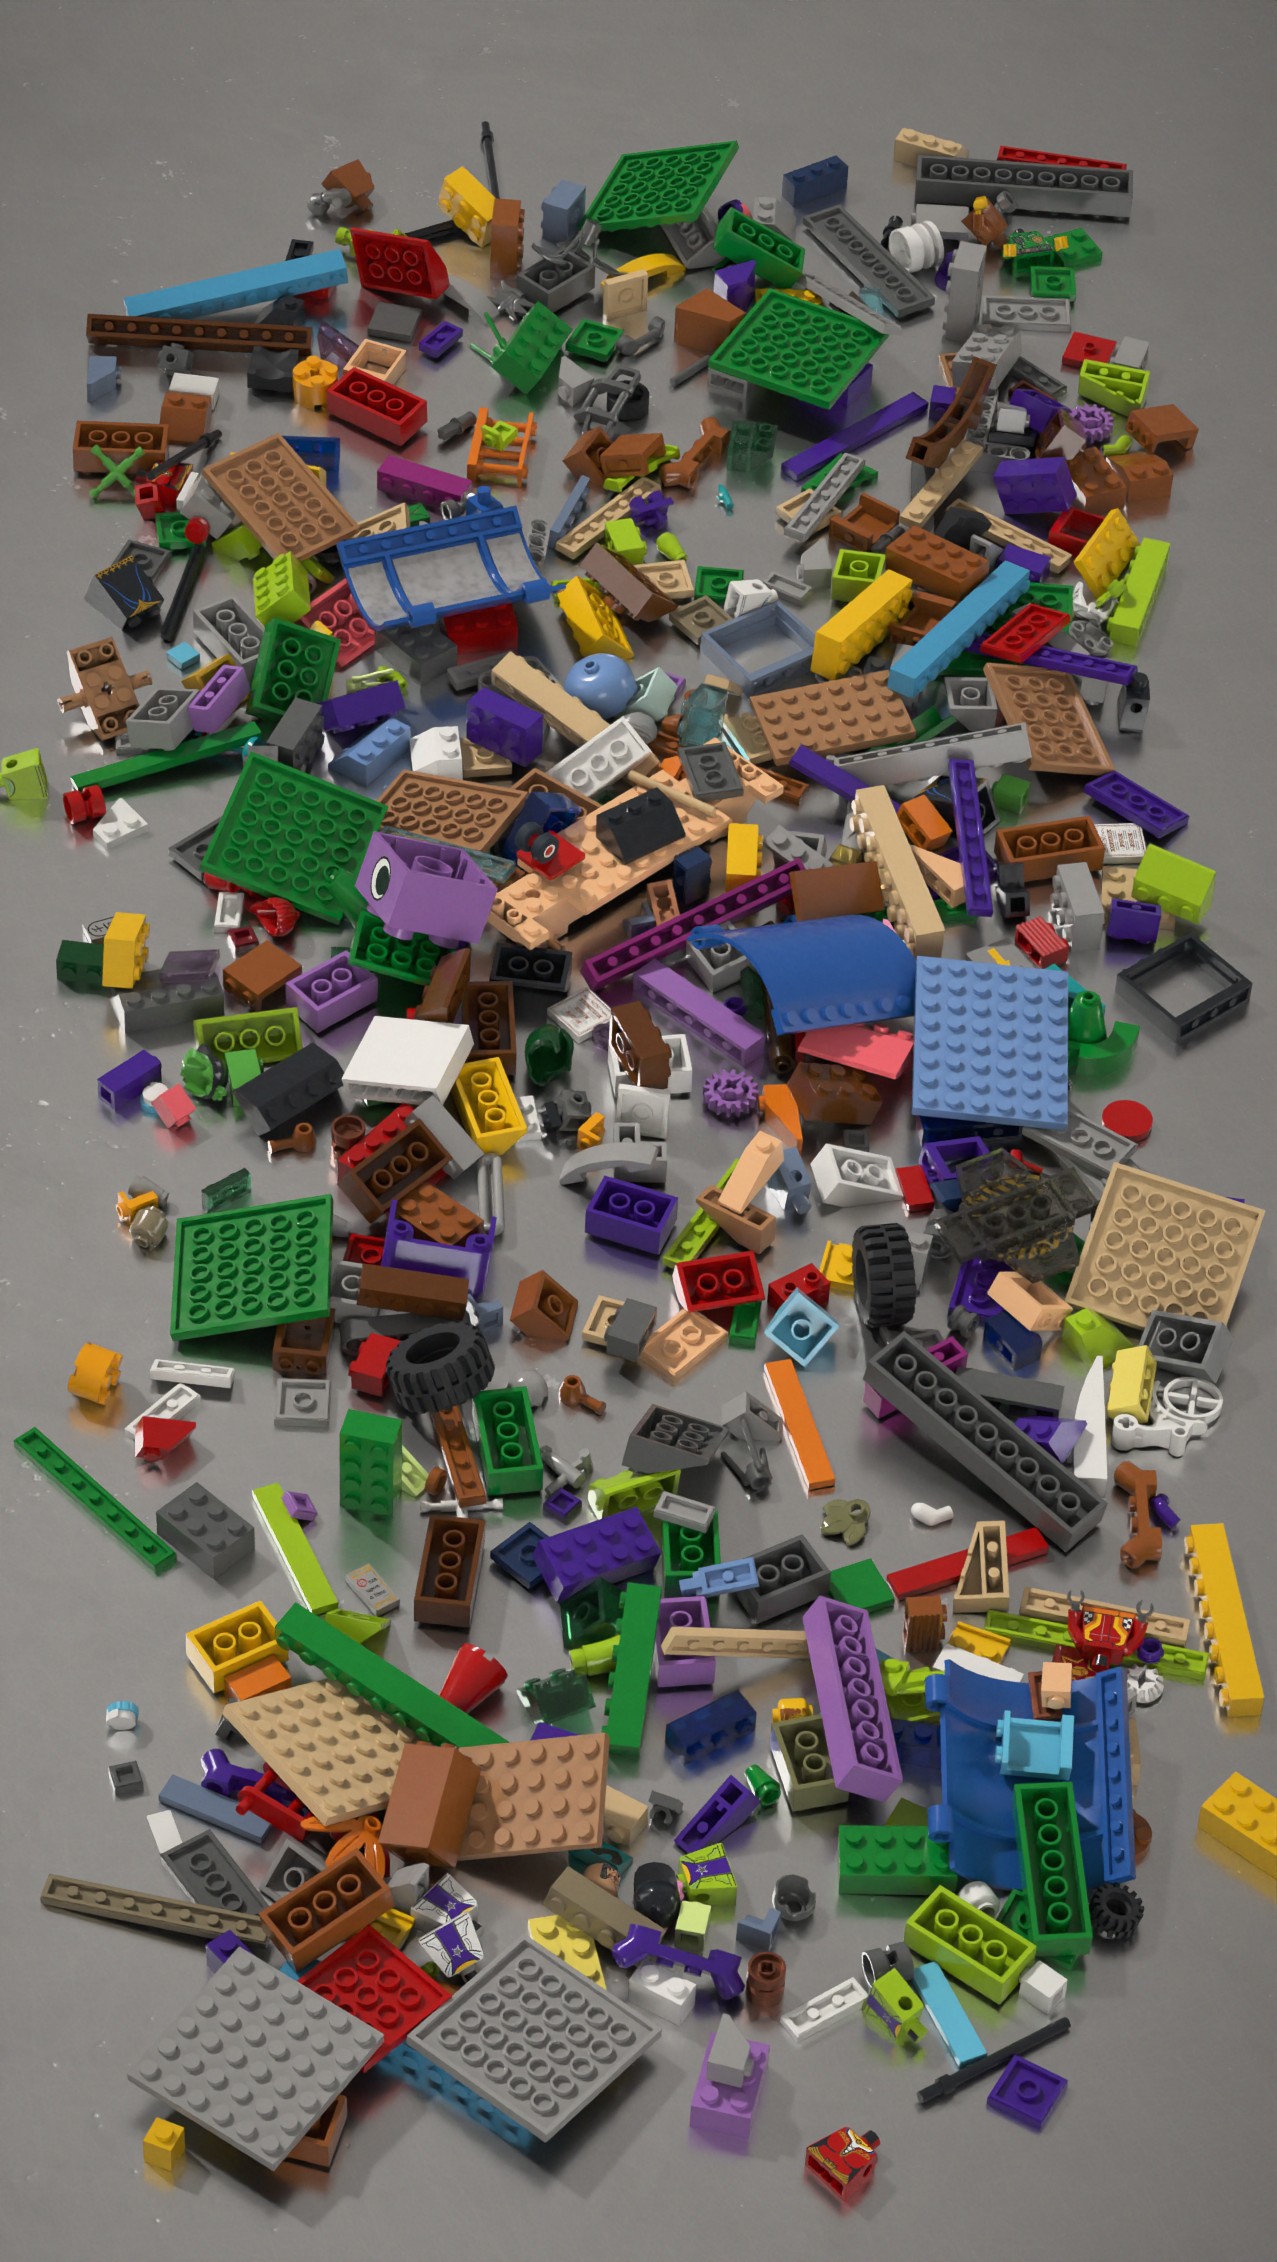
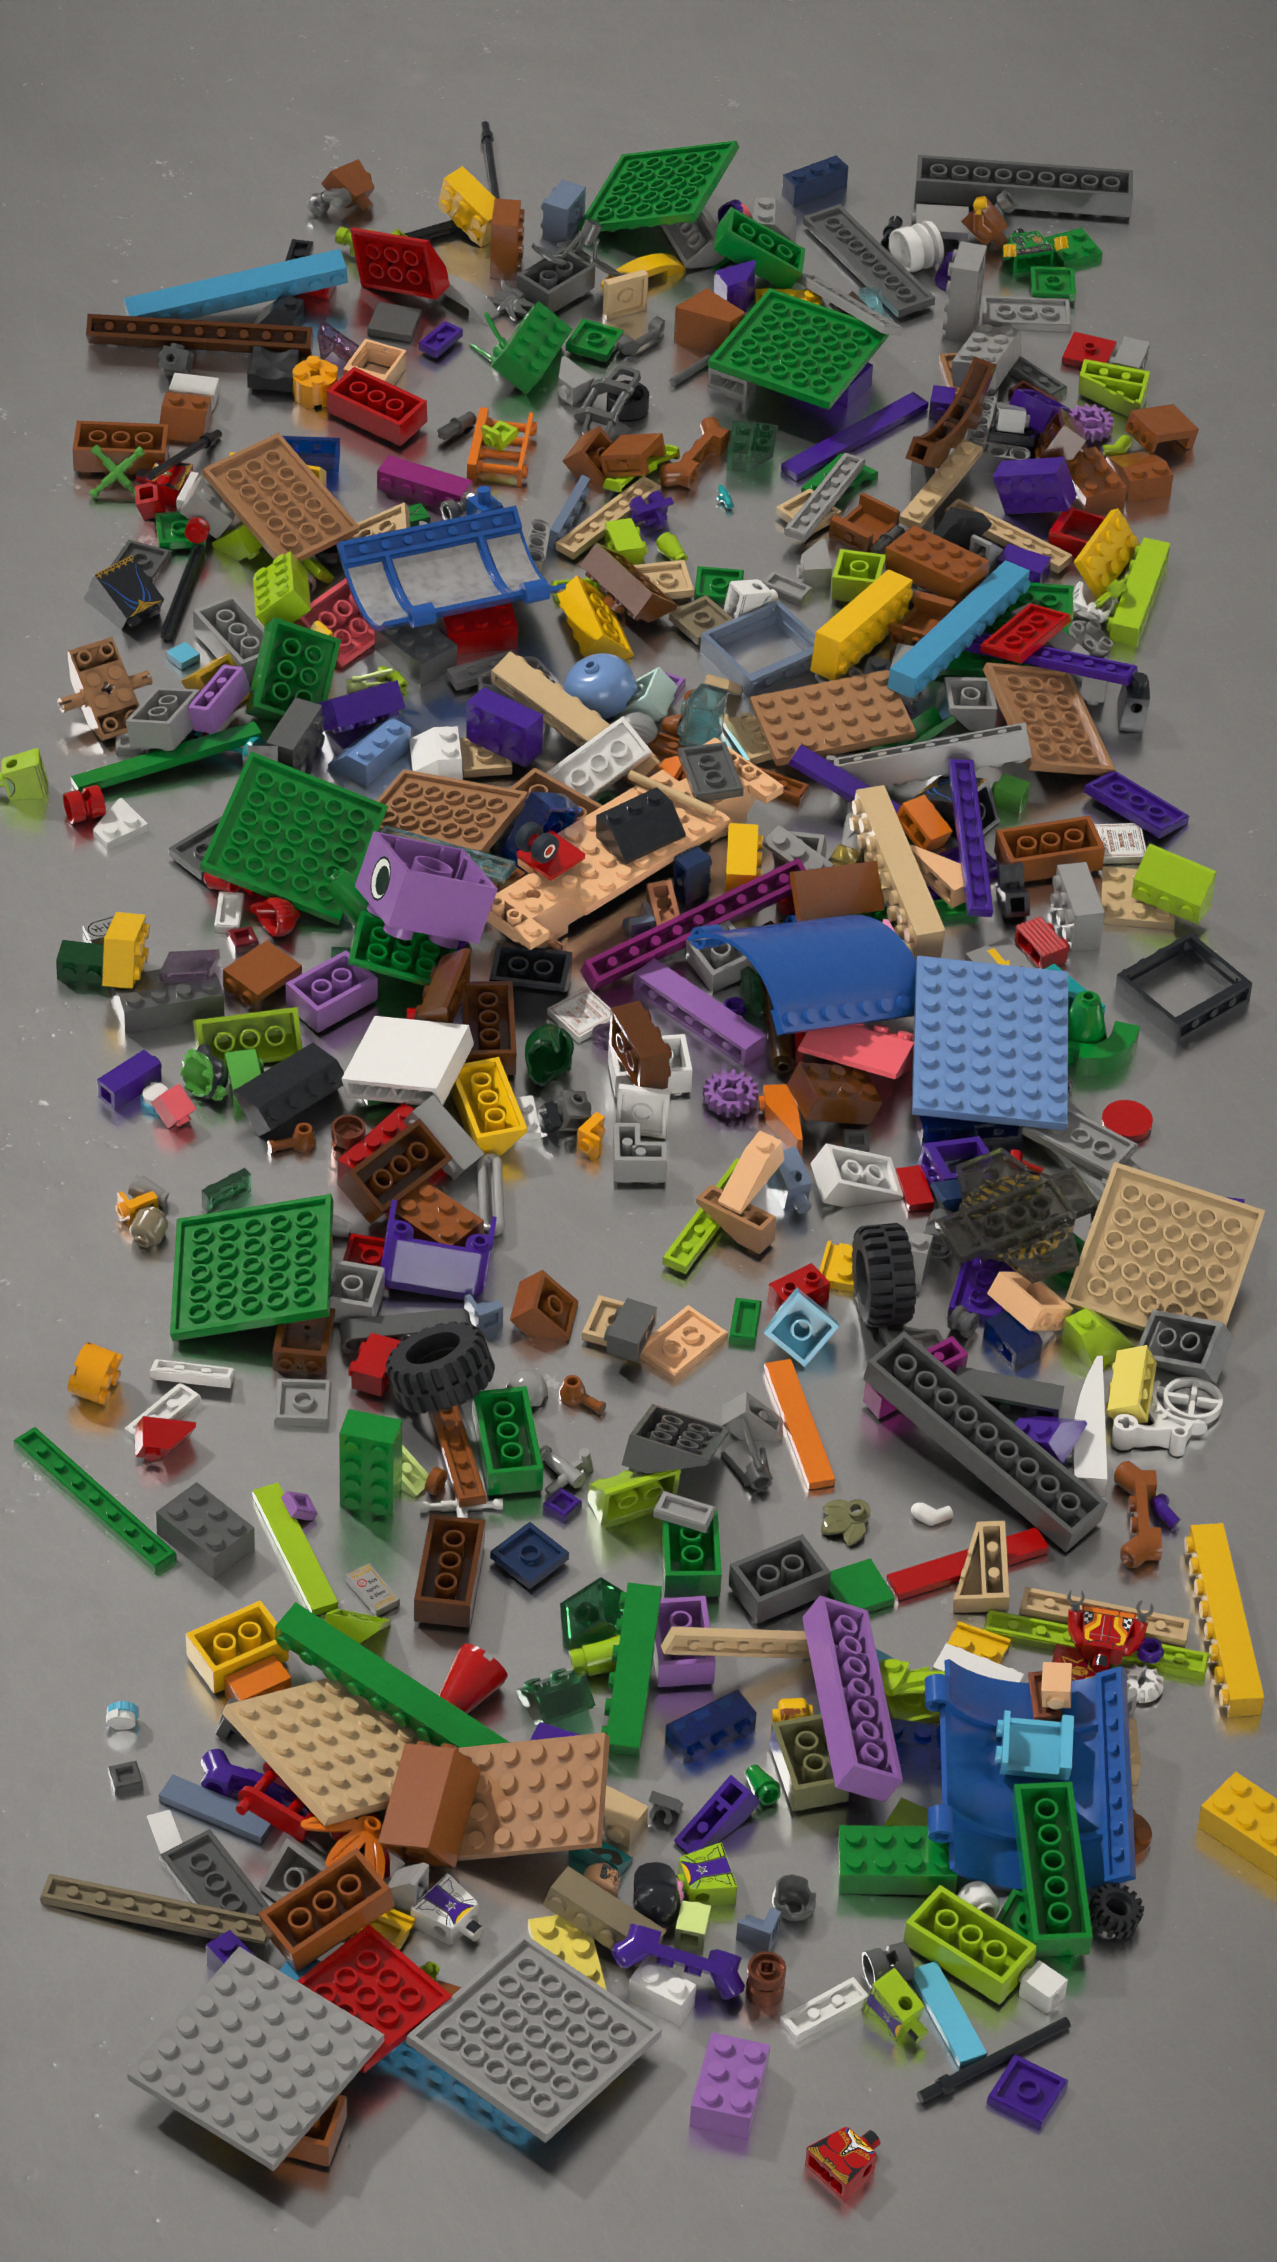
sand blue slope [87,356,121,402] -> none
yellow brick [143,2117,185,2172] -> none
reddish brown brick [356,1263,469,1321] -> none
torso [418,1911,485,1984] -> none
dark purple brick [532,1507,661,1603] -> none
light grey slope [559,1142,659,1185] -> none
dark purple brick [585,1175,678,1255] -> none
red slope [672,1251,766,1313] -> none
medium blue hinge [679,1557,760,1598] -> none
light grey slope [706,2013,754,2088] -> none
tan slope [893,128,969,167] -> none
dark orange brick [902,1595,947,1653] -> none
red tile [997,146,1127,170] -> none
dark purple brick [1106,898,1161,943] -> none

